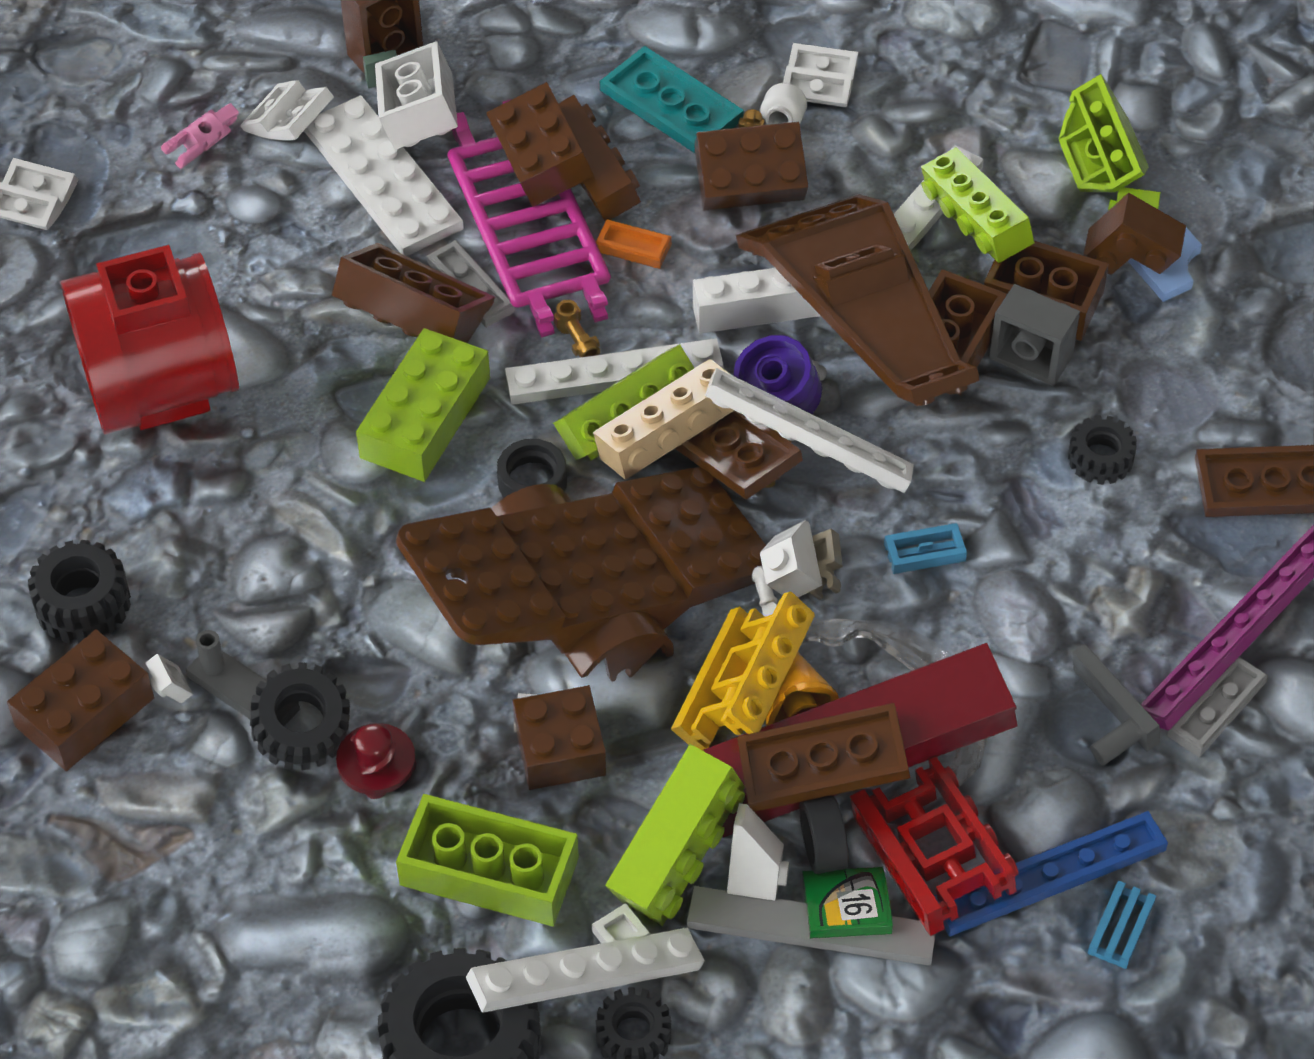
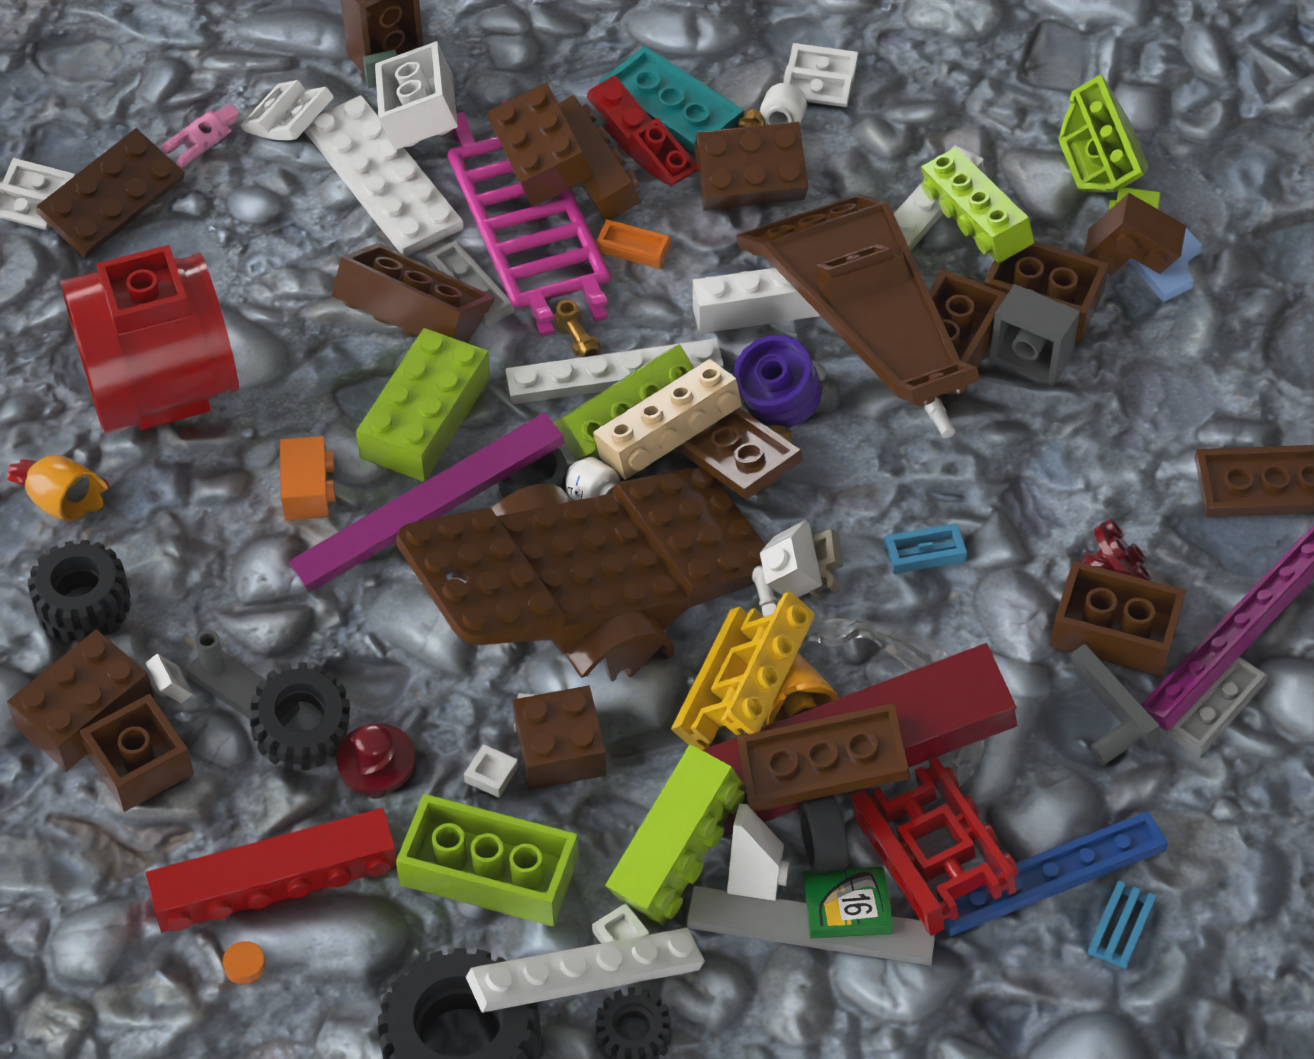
white plate [705,368,914,493] -> none
black tyre [1068,415,1137,485] -> none
none -> light orange piece [7,454,109,522]
none -> reddish brown plate [36,128,185,258]
none -> reddish brown brick [80,694,194,812]
none -> red brick [145,808,397,933]
none -> orange tile [223,941,266,985]
none -> orange brick [280,436,336,520]
none -> magenta tile [289,412,565,593]
none -> white plate [464,744,518,798]
none -> white head [565,457,620,501]
none -> red slope [587,75,697,187]
none -> white piece [925,396,955,438]
none -> reddish brown brick [1050,560,1186,677]
none -> dark red plate [1081,518,1151,580]

